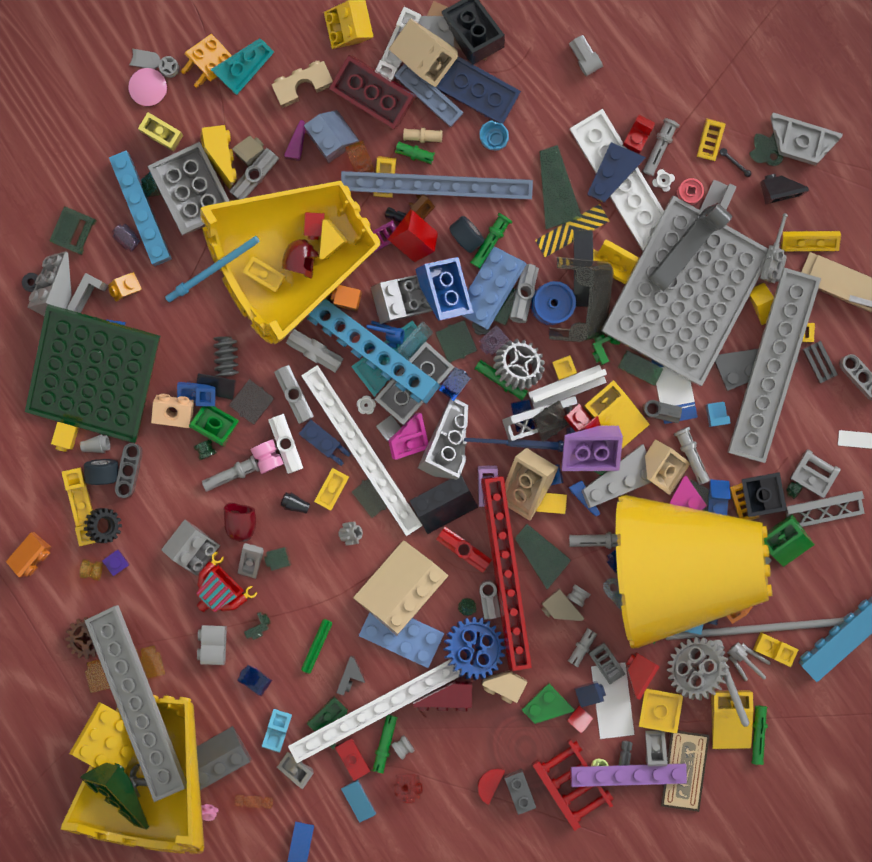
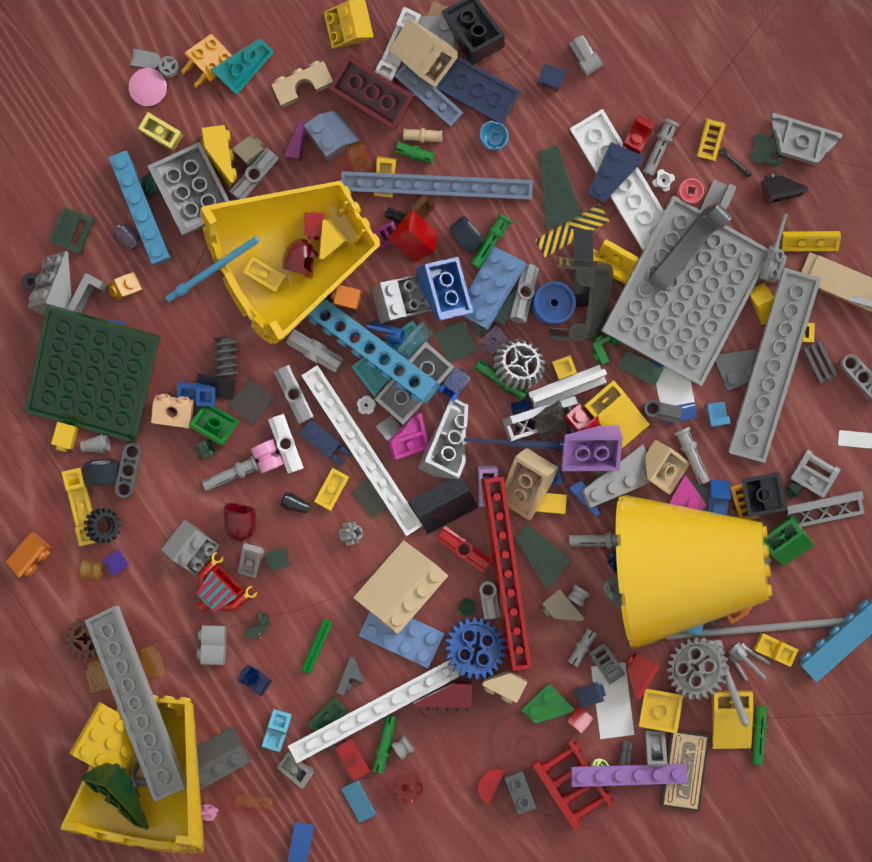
none -> dark blue panel [537,63,566,92]

